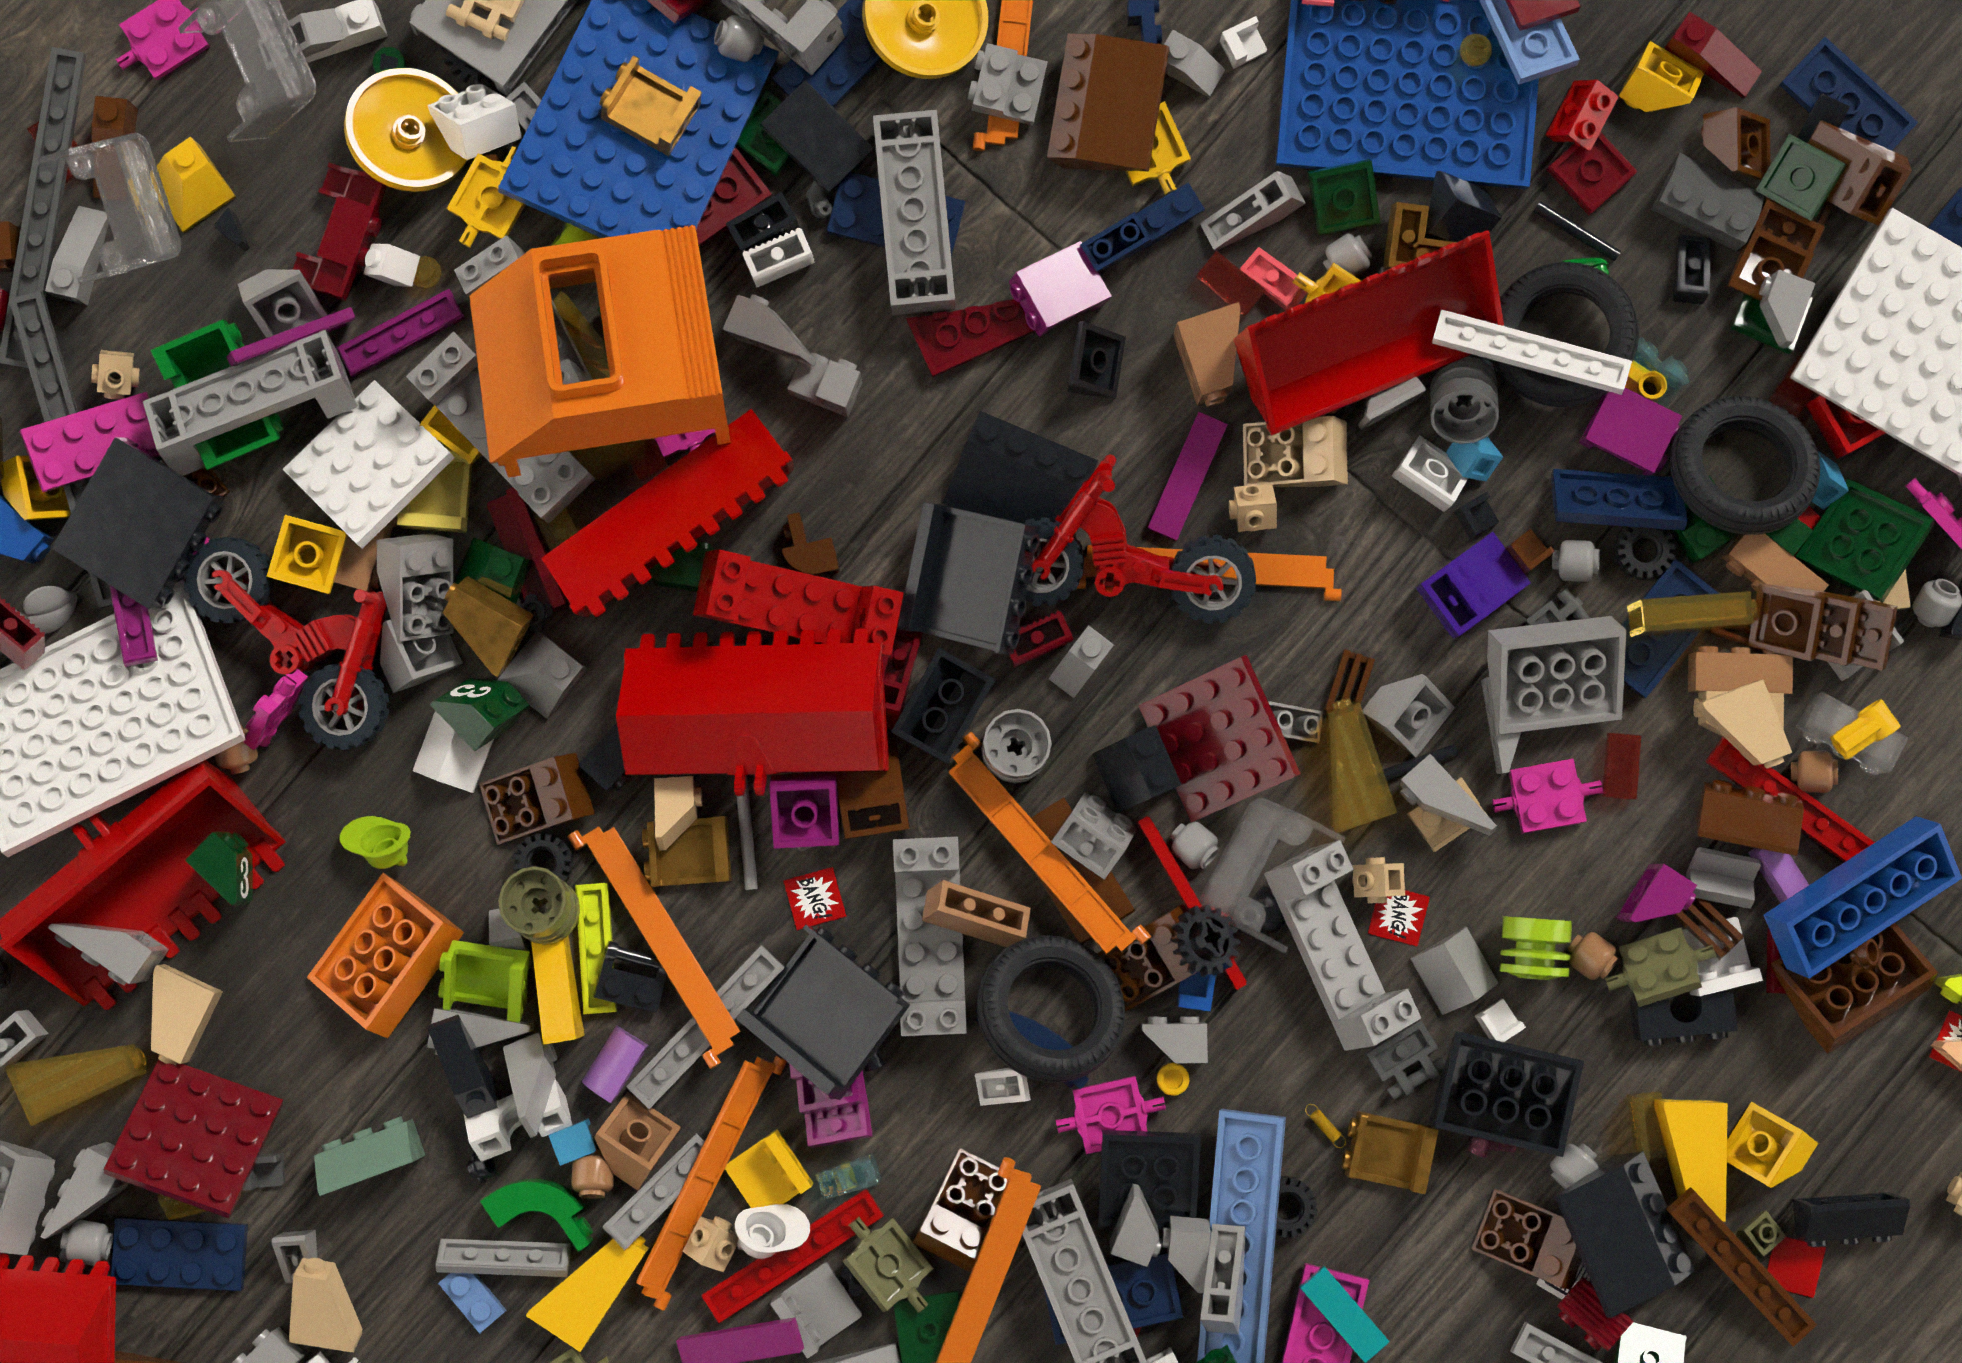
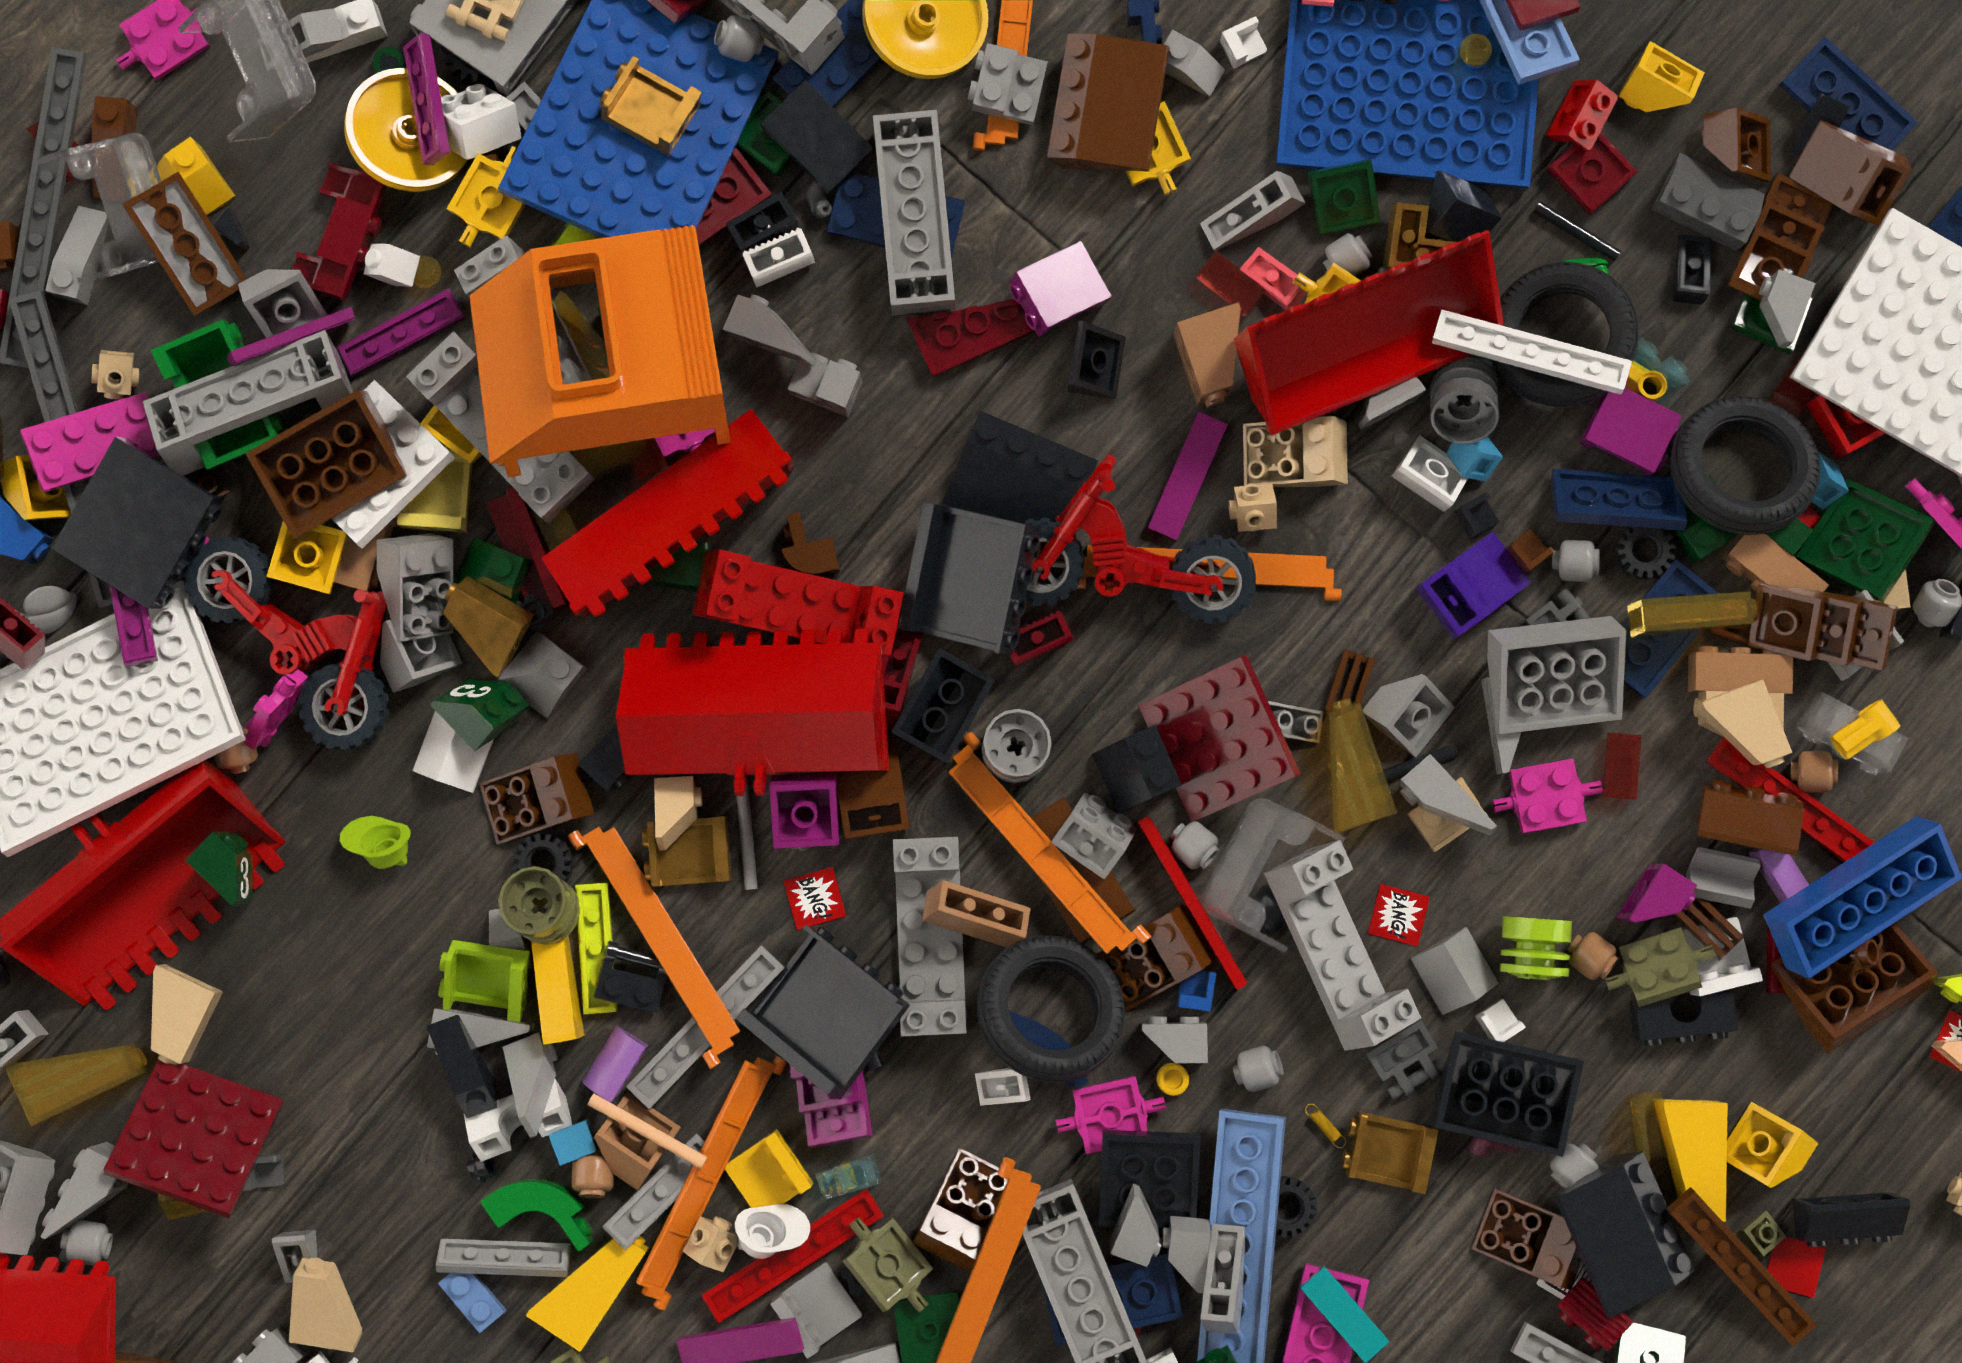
light grey slope [48,923,169,985] -> none
dark blue plate [111,1217,248,1291] -> none
orange slope [307,872,464,1038] -> none
sand green slope [314,1116,425,1196] -> none
light grey slope [1049,625,1114,698] -> none
dark blue slope [1080,182,1205,273] -> none
black gear [1170,904,1241,977] -> none
tan brick [1352,857,1405,903] -> none
dark red slope [1664,11,1762,99] -> none
dark green plate [1755,134,1847,222] -> none
none -> piece [121,171,247,316]
none -> reddish brown slope [245,390,408,539]
none -> magenta tile [403,33,450,166]
none -> light nougat bar [588,1094,708,1168]
none -> light grey head [1233,1046,1284,1092]

